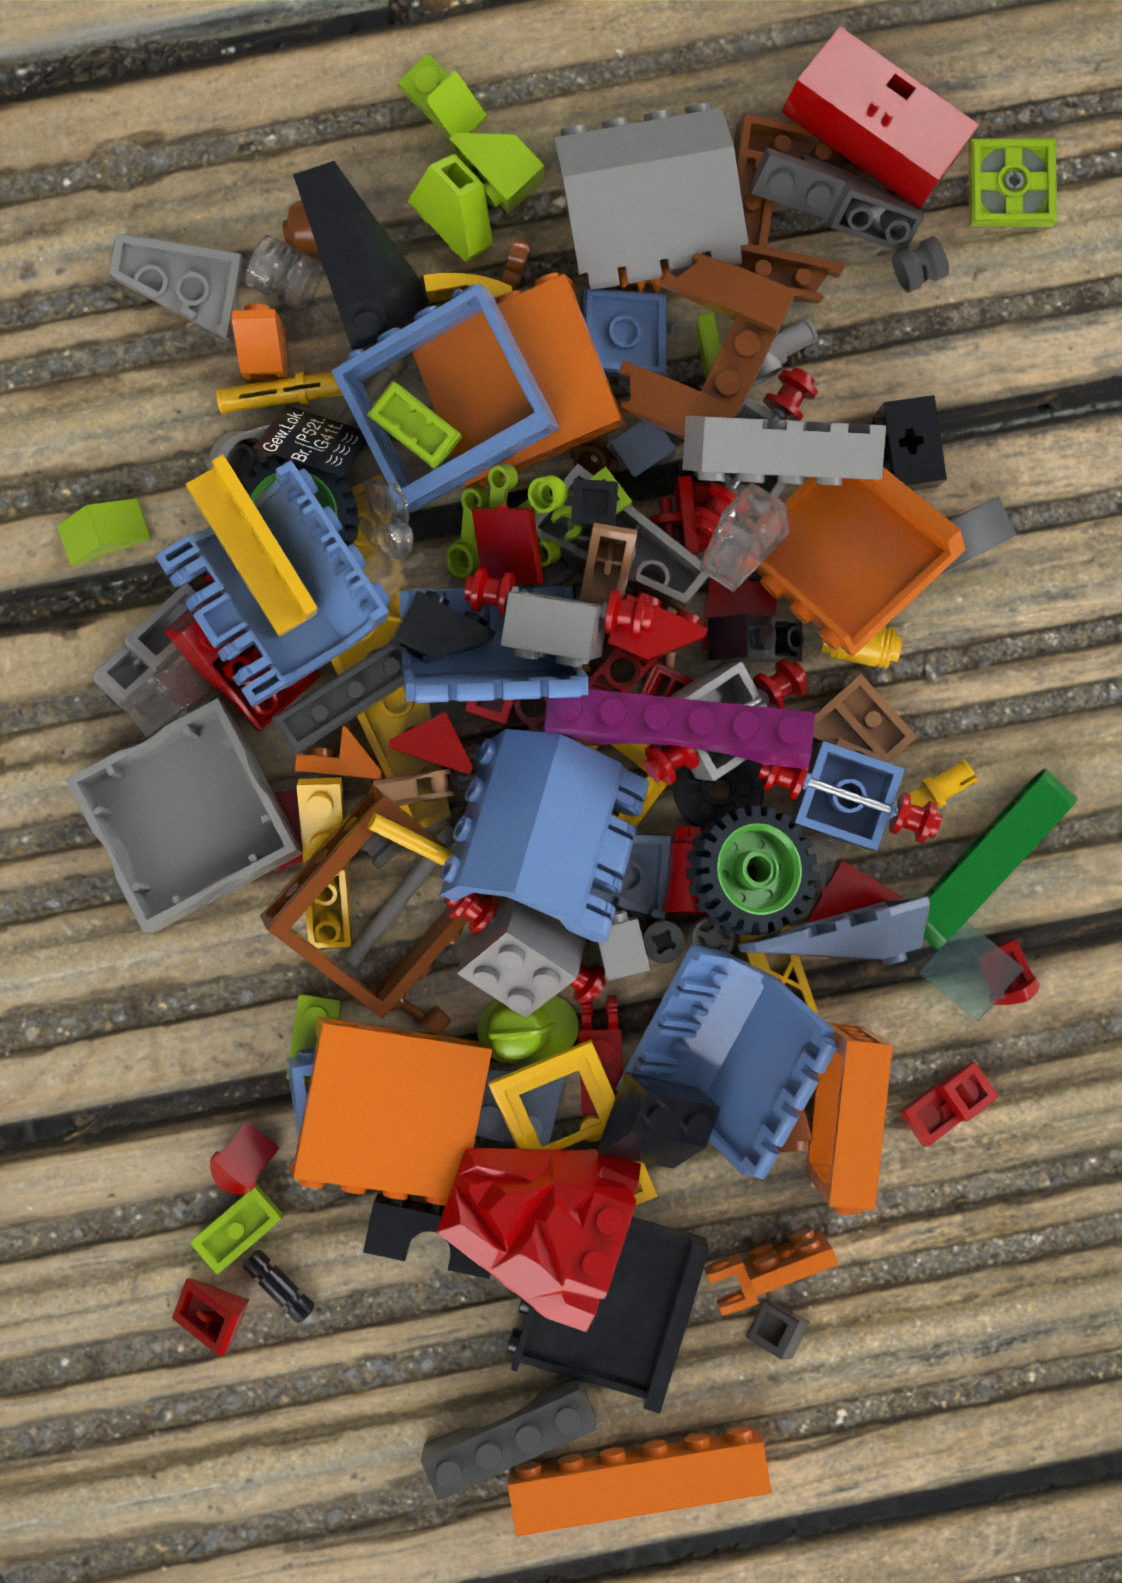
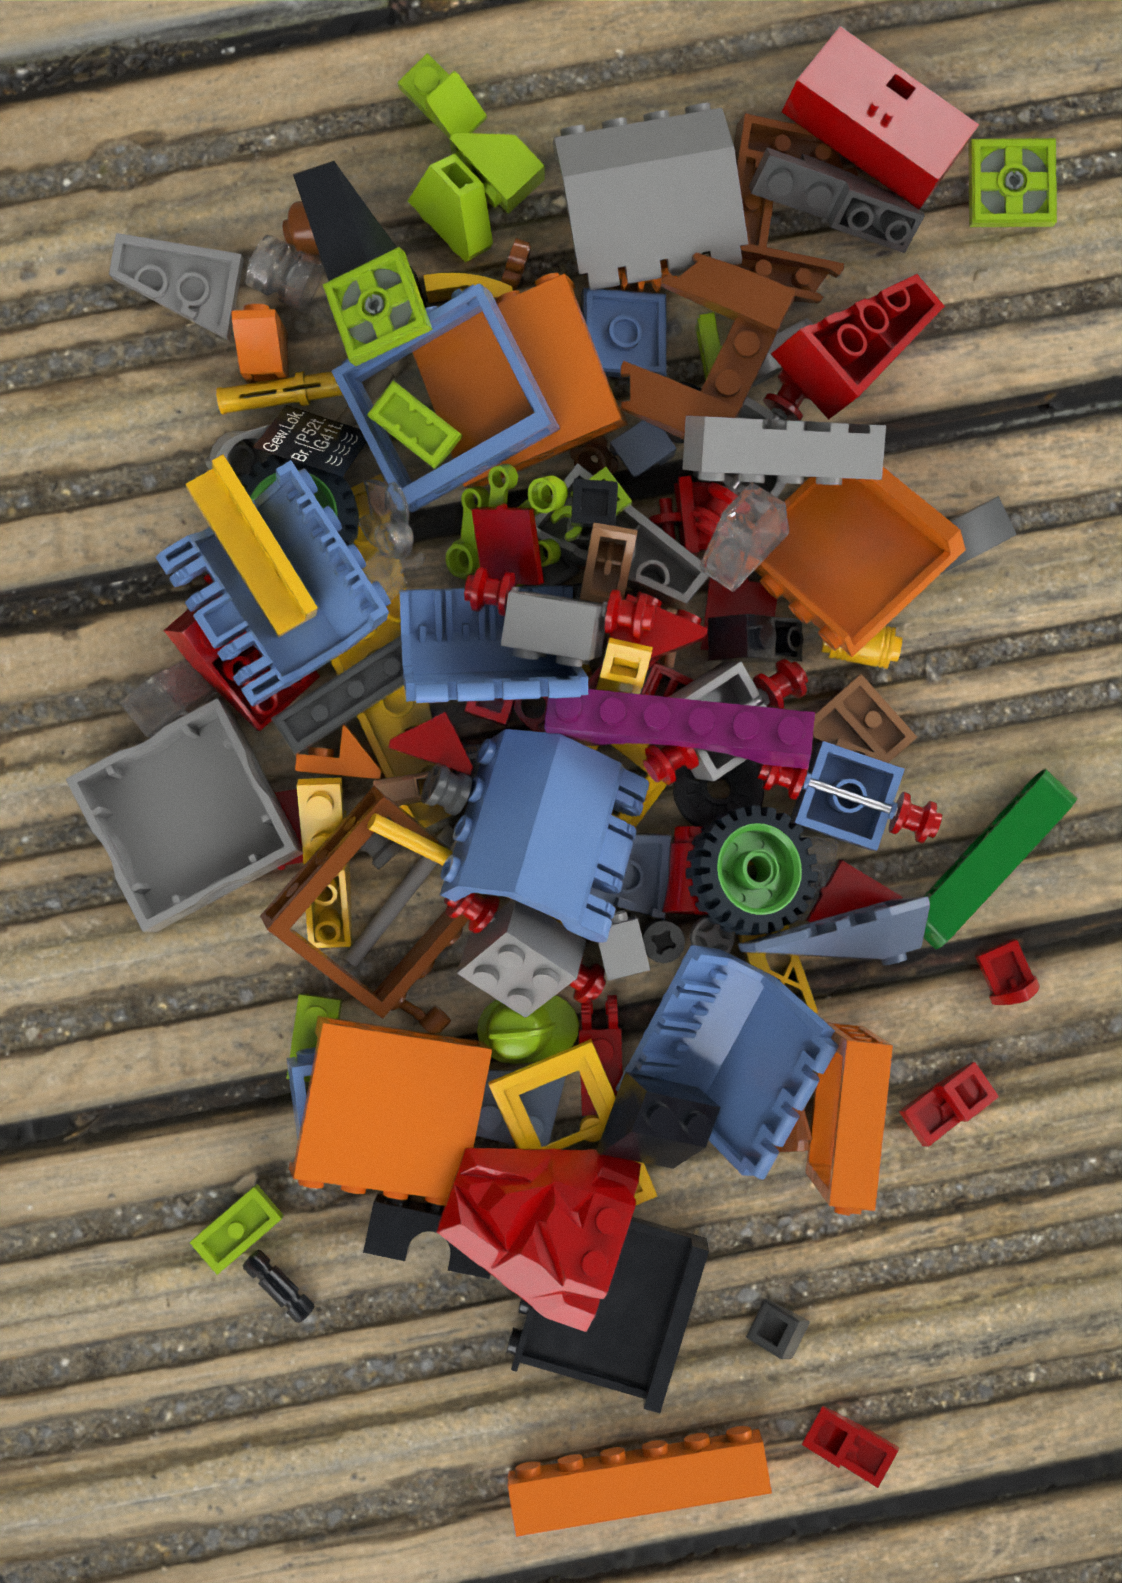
lime slope [57,498,152,567] -> none
light grey slope [94,584,196,711] -> none
red slope [172,1278,249,1356] -> none
red tile [210,1122,280,1194] -> none
black slope [389,590,496,663] -> none
dark grey arch [420,1378,597,1501] -> none
orange plate [704,1228,839,1315] -> none
black brick [872,395,947,491] -> none
dark grey wheel [892,236,949,293] -> none
yellow pin [894,759,978,809] -> none
clear light blue piece [920,922,1024,1022] -> none
none -> lime piece [322,247,433,367]
none -> dark grey wheel [421,763,472,816]
none -> yellow slope [596,637,653,694]
none -> red wedge [771,274,945,420]
none -> red slope [801,1406,899,1488]

